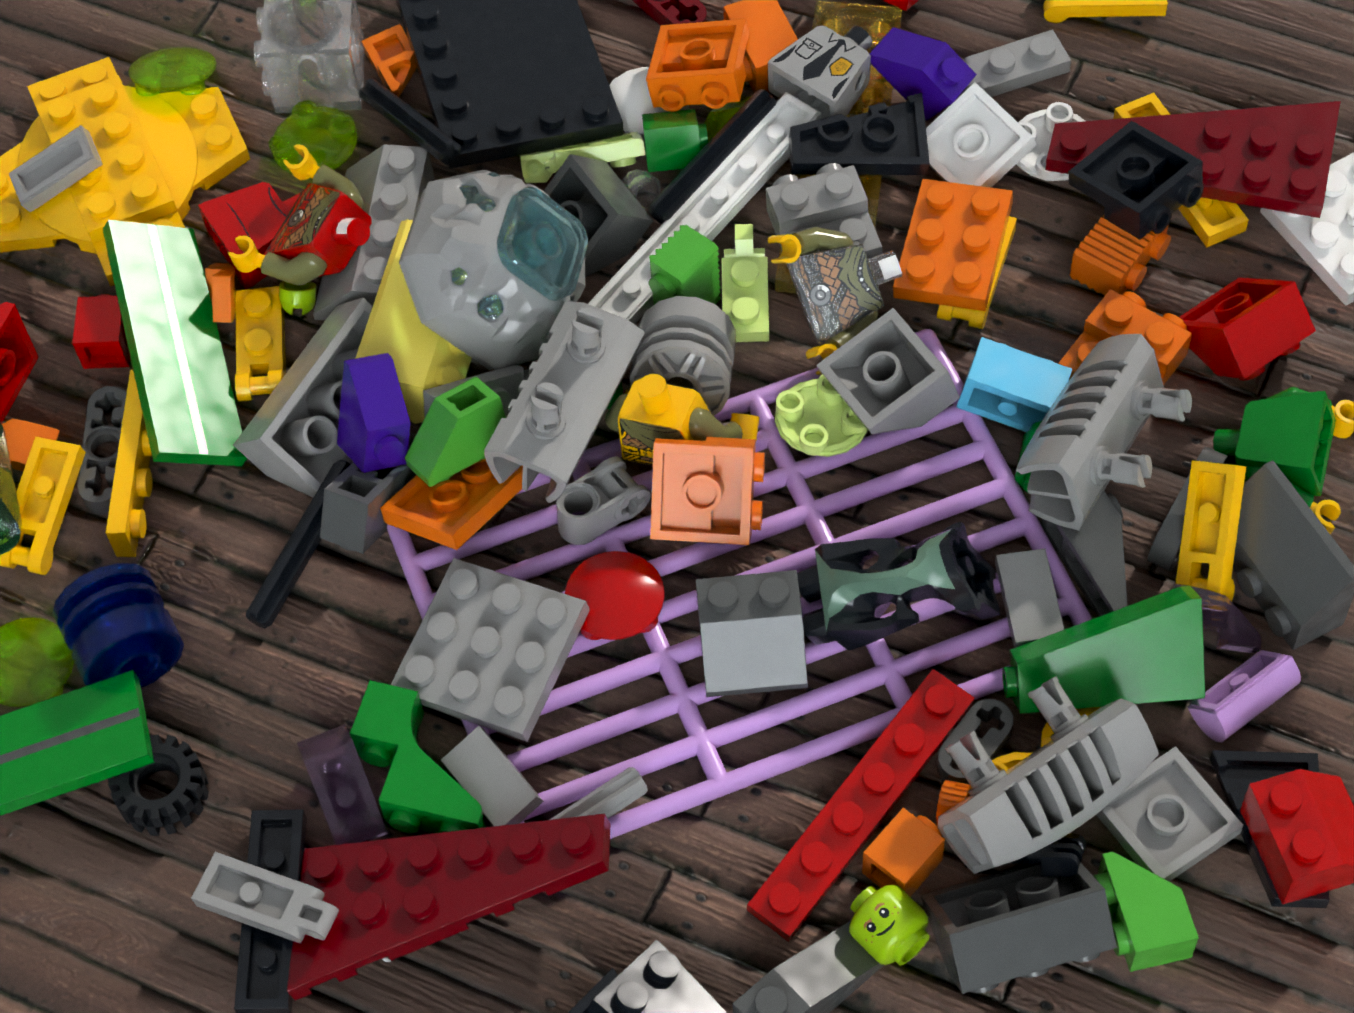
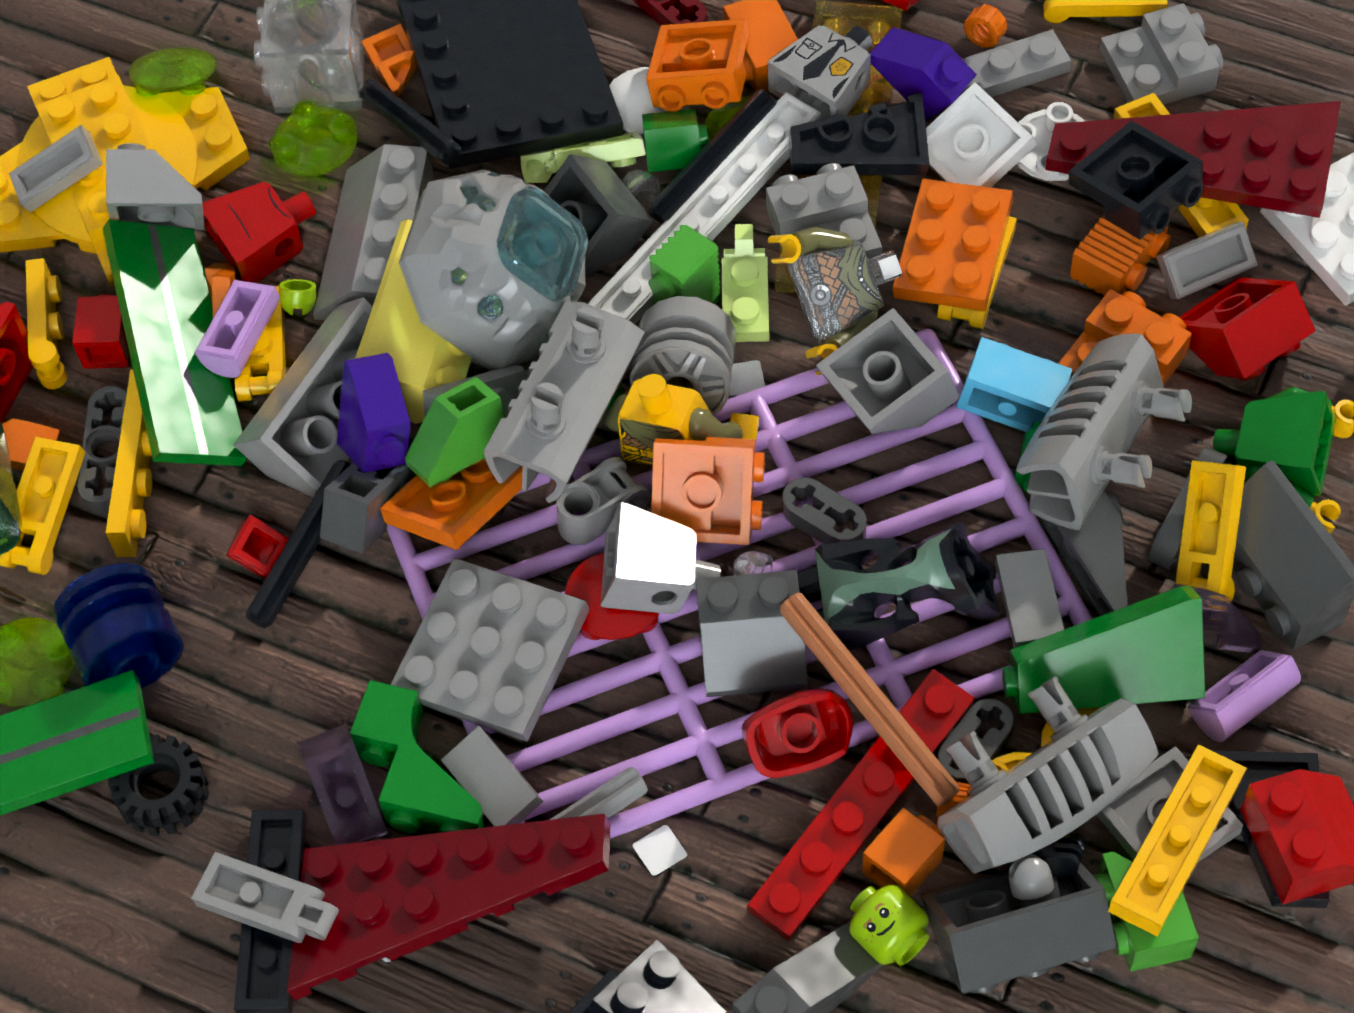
torso [228,144,372,286] -> none
yellowish green dish [775,374,868,457] -> none
none -> yellow plate [26,258,68,389]
none -> light grey slope [106,143,205,230]
none -> lavender brick [195,280,280,378]
none -> red slope [226,514,289,579]
none -> torso [600,502,721,614]
none -> white sticker [633,825,687,876]
none -> white sticker [730,360,765,396]
none -> clear hinge [733,551,773,576]
none -> red piece [741,688,853,778]
none -> nougat axle [780,592,959,806]
none -> dark grey beam [782,478,867,544]
none -> orange axle [963,4,1007,48]
none -> light grey hinge [1009,854,1054,900]
none -> light grey plate [1099,3,1223,105]
none -> yellow plate [1107,744,1247,937]
none -> light grey tile [1156,222,1258,299]

